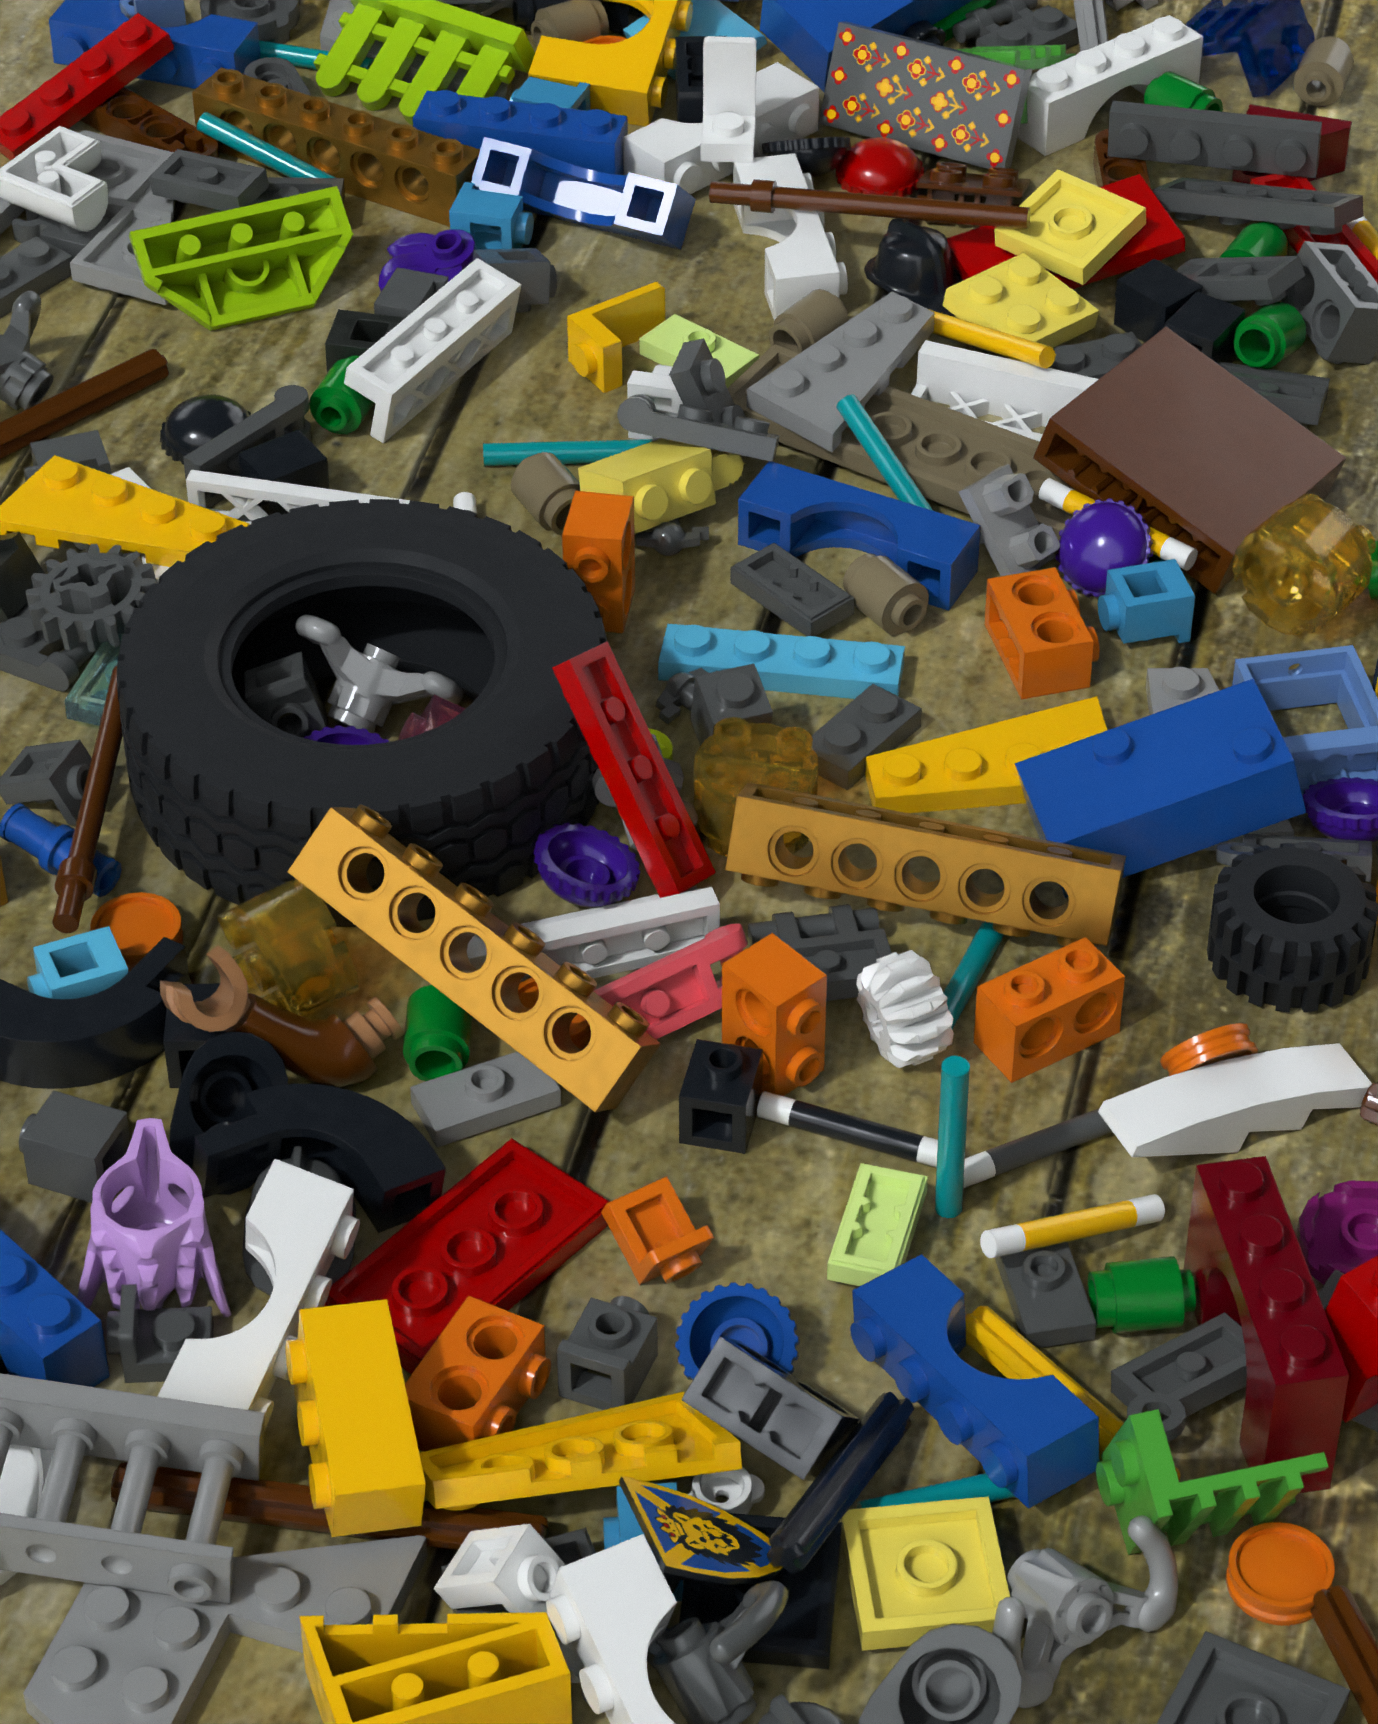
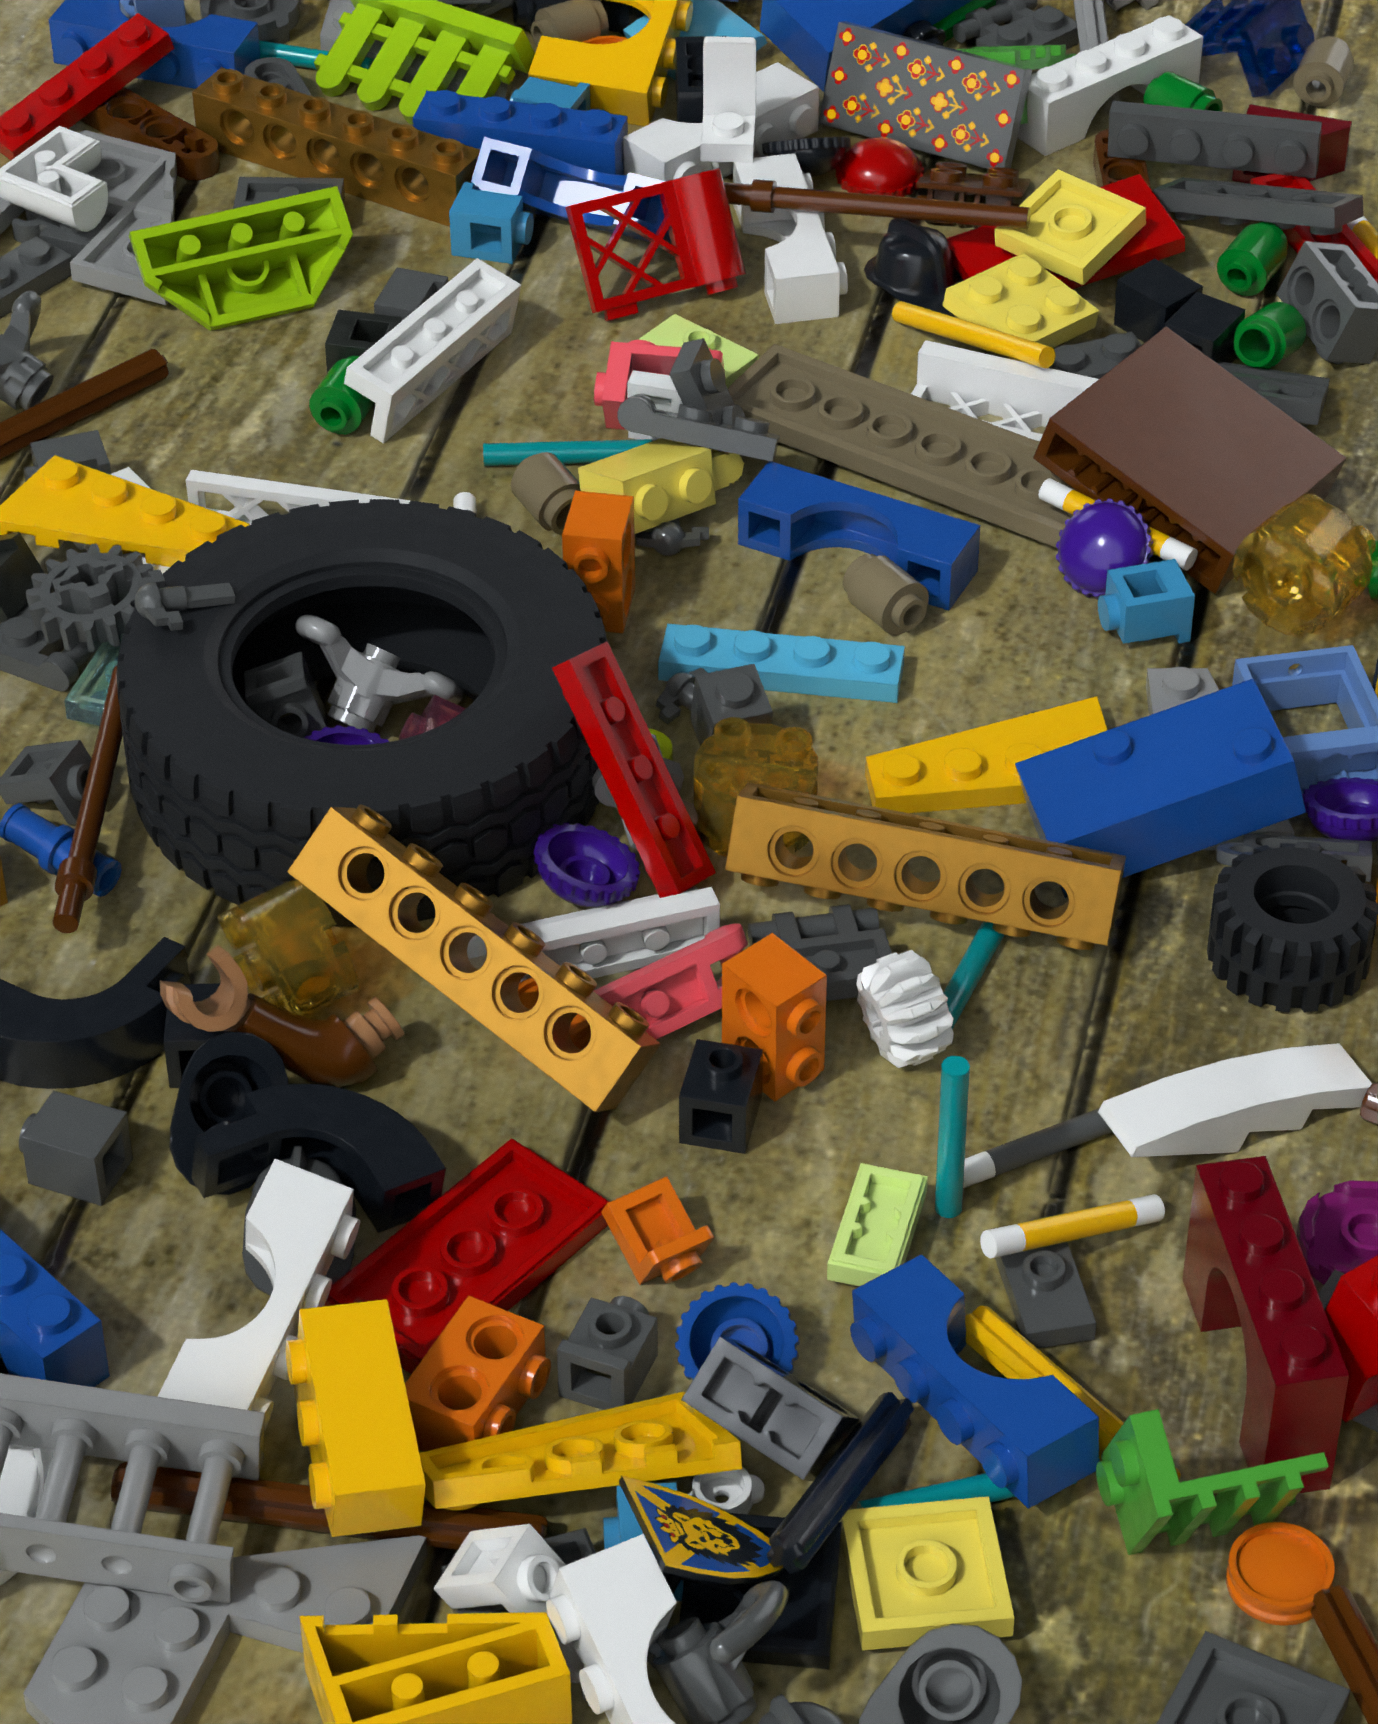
medium azure brick [27,926,129,999] -> none
lavender piece [77,1118,232,1318] -> none
orange piece [90,892,183,971] -> none
dark grey bracket [107,1284,214,1383] -> none
dark grey plate [149,149,269,211] -> none
black hat [160,394,251,465] -> none
dark grey plate [183,385,312,508] -> none
teal bar [197,112,336,178] -> none
black brick [238,429,330,515] -> none
dark purple plate [378,229,477,292] -> none
green brick [403,985,473,1082] -> none
light grey plate [410,1052,561,1148] -> none
dark grey brick [473,248,557,313] -> none
yellow bracket [567,282,665,393] -> none
dark grey plate [730,543,854,636] -> none
light grey wing [747,291,935,453] -> none
black bar [757,1091,938,1168] -> none
dark tan brick [769,289,849,353] -> none
dark grey plate [798,684,922,790] -> none
teal bar [836,394,933,511] -> none
light grey hips [958,464,1060,576] -> none
orange brick [973,937,1125,1083] -> none
orange brick [984,567,1100,699] -> none
light grey piece [992,1515,1178,1708] -> none
green brick [1088,1256,1196,1334] -> none
dark grey hinge [1111,1313,1247,1441] -> none
orange piece [1160,1023,1258,1076] -> none
dark grey plate [1177,256,1305,305] -> none
none -> dark grey piece [134,570,236,631]
none -> red piece [565,168,746,321]
none -> coral bracket [594,340,725,430]

